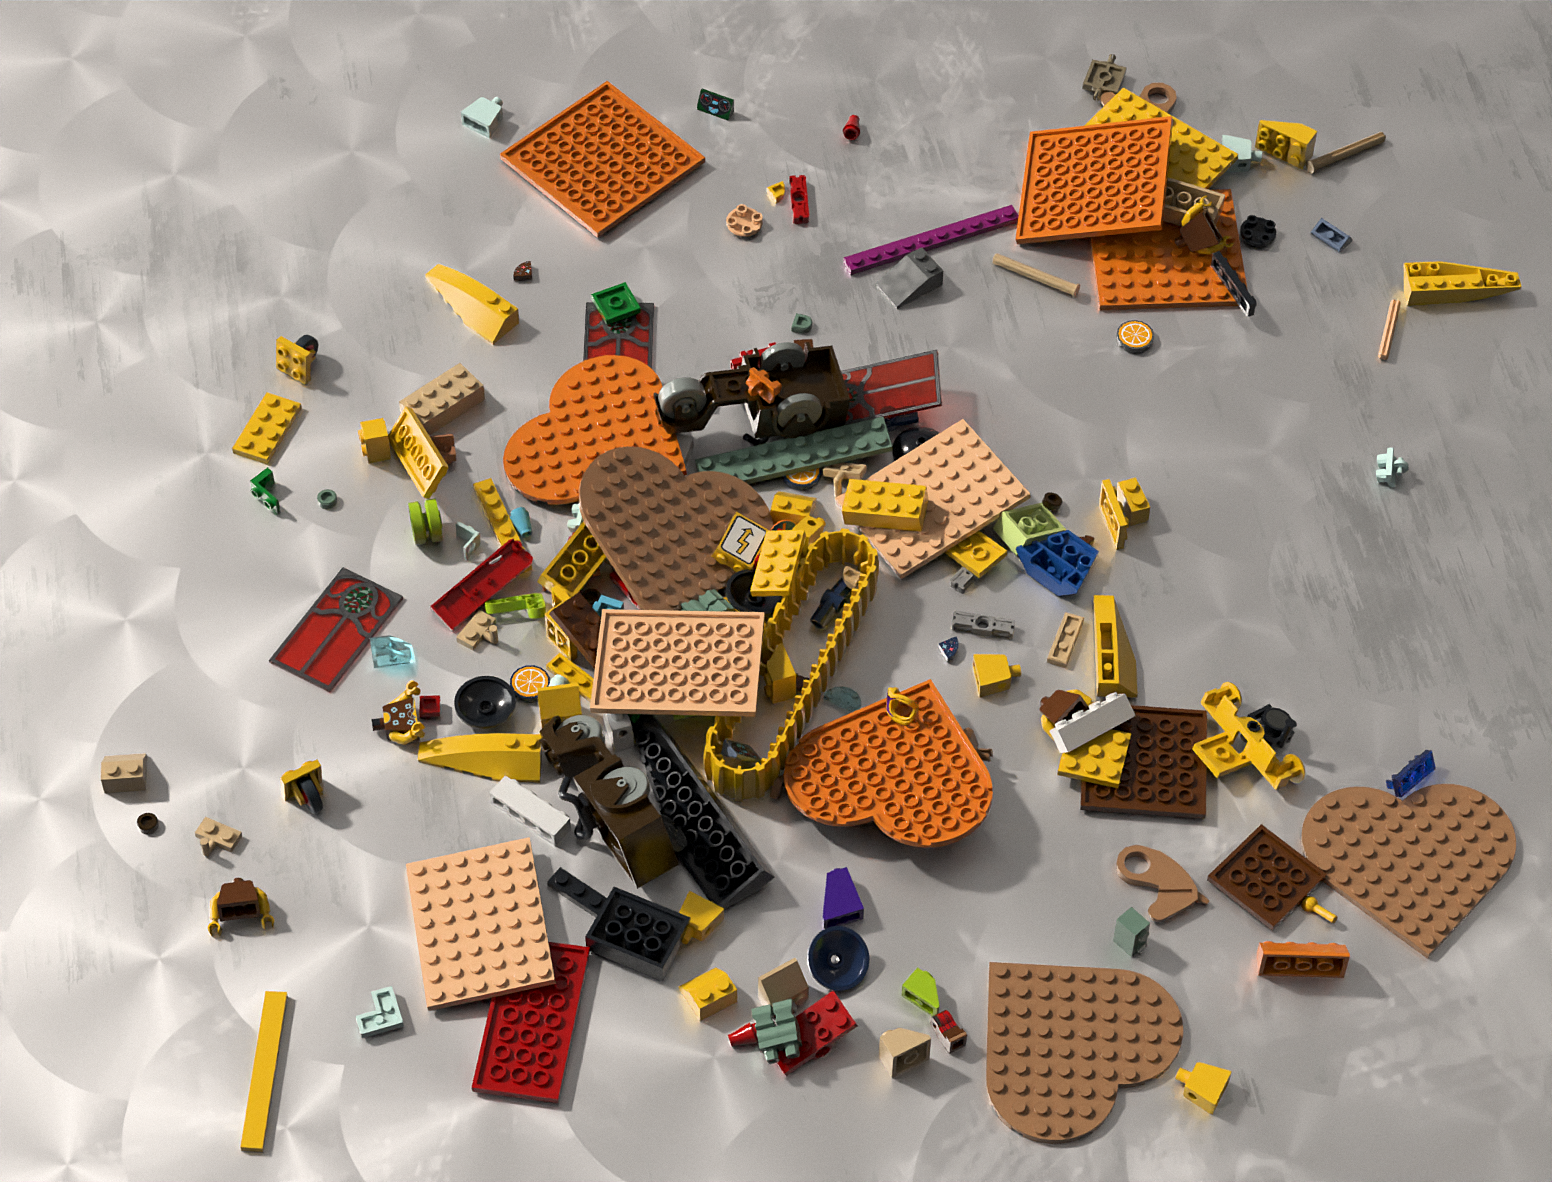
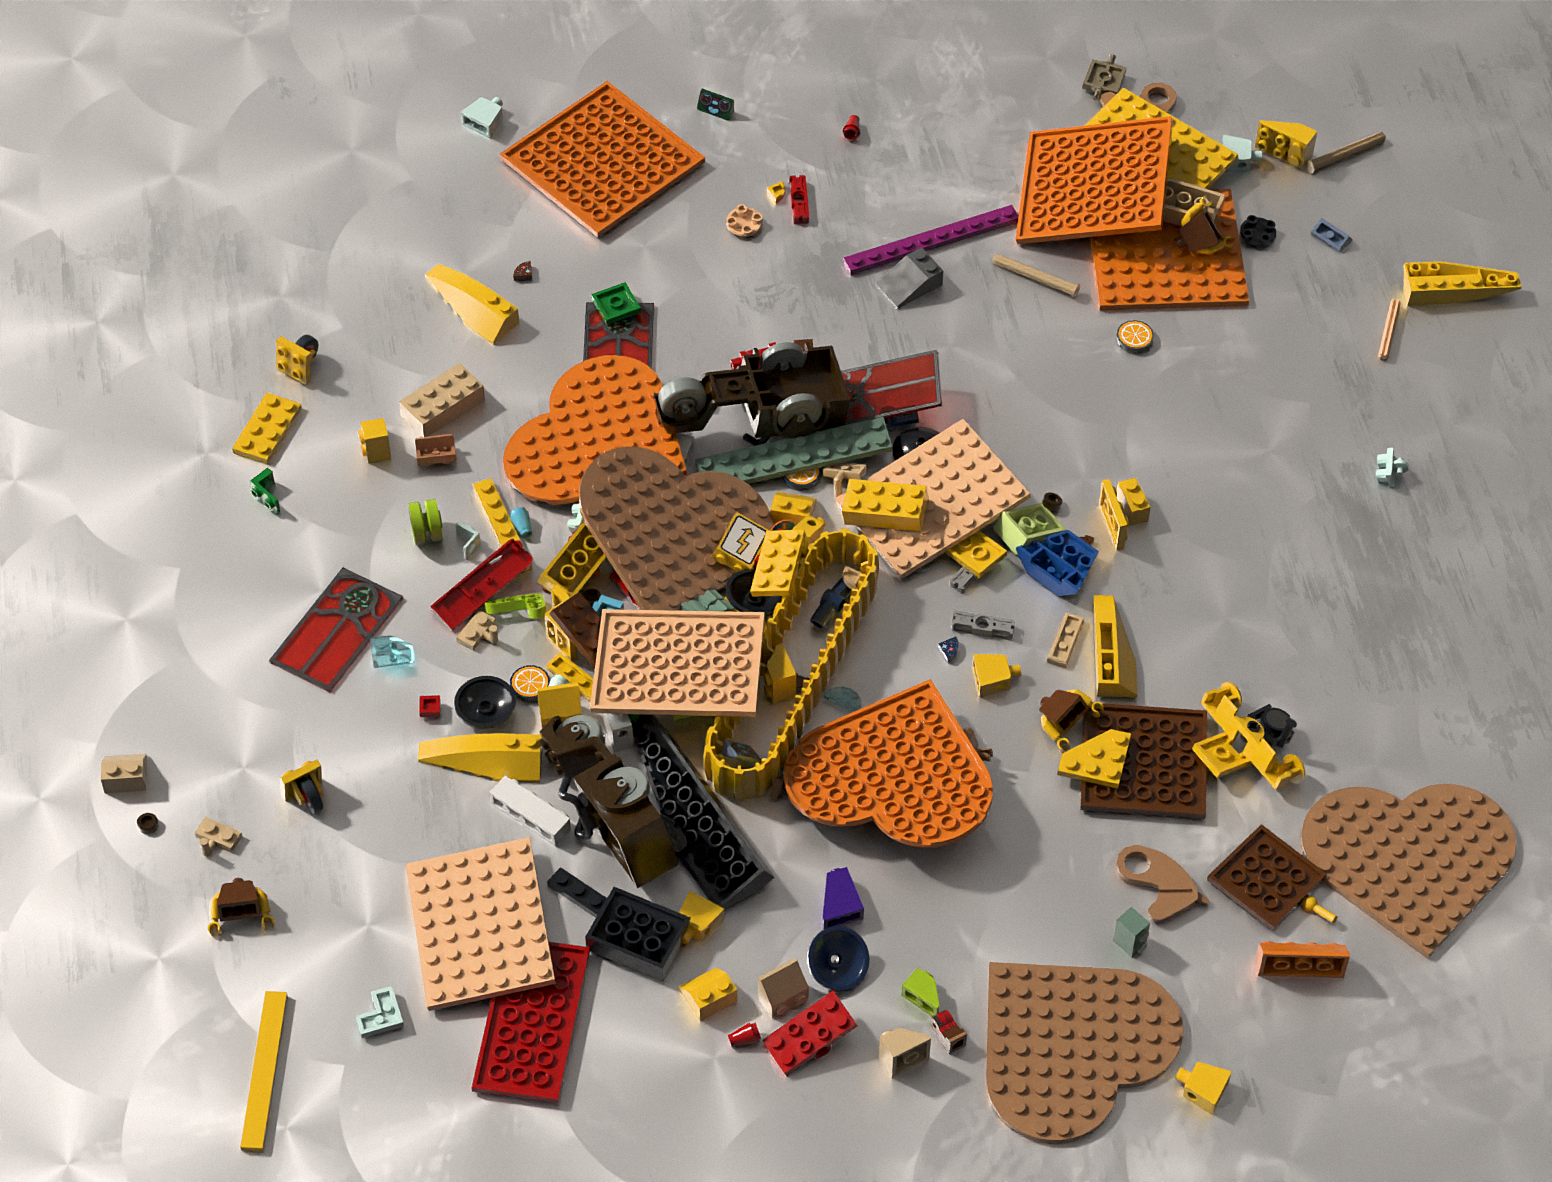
sand green tile [317,489,337,509] -> none
torso [371,680,425,745] -> none
yellow plate [388,406,449,499] -> none
orange hips [746,367,782,404] -> none
sand green hips [751,999,802,1064] -> none
sand green tile [791,313,812,334] -> none
yellow piece [886,687,919,725] -> none
white brick [1050,692,1135,753] -> none
black plate [1211,251,1257,317] -> none
clear blue plate [1386,750,1436,798] -> none

